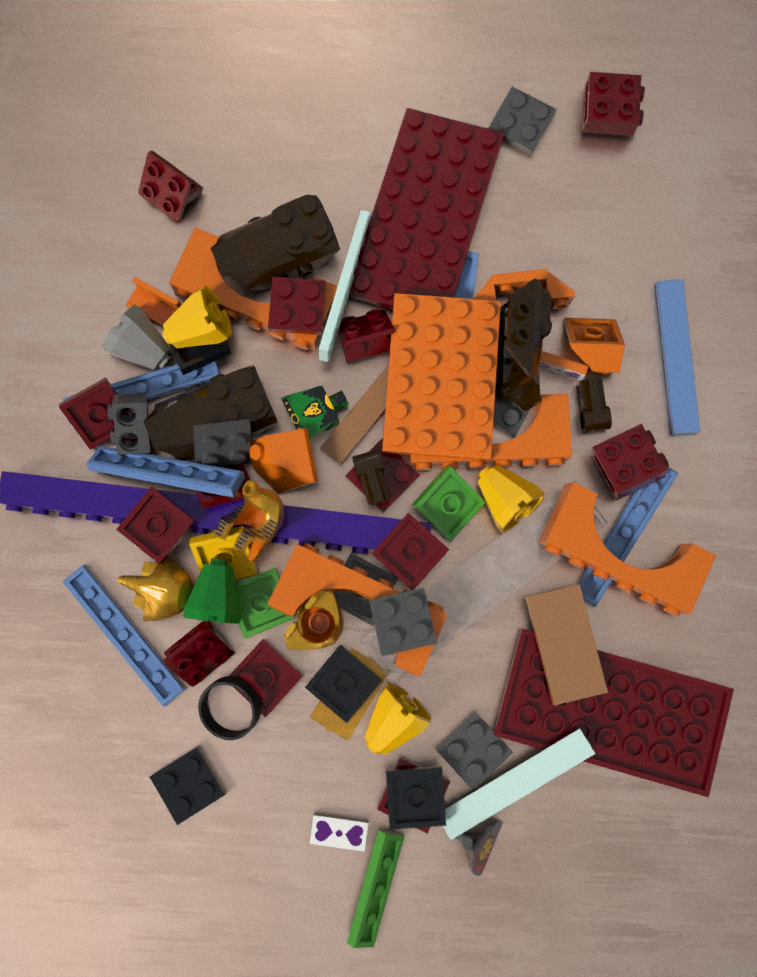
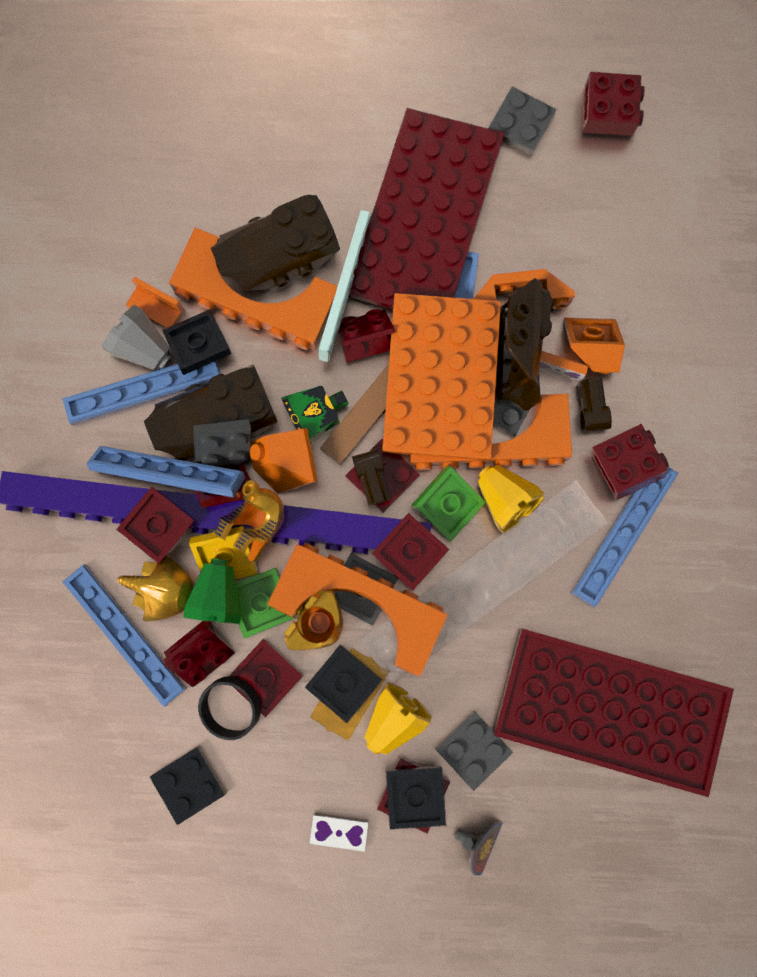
dark red plate [59,377,132,449] -> none
dark grey brick [108,393,151,455] -> none
dark red bracket [138,151,203,221] -> none
yellow cone [162,286,233,348] -> none
dark red plate [268,277,326,335] -> none
bright green plate [347,830,405,948] -> none
dark grey plate [369,588,437,657] -> none
light aqua tile [443,728,595,840] -> none
medium nougat tile [525,584,608,706] -> none
orange arch [538,482,716,617] -> none
medium blue tile [655,279,700,435] -> none

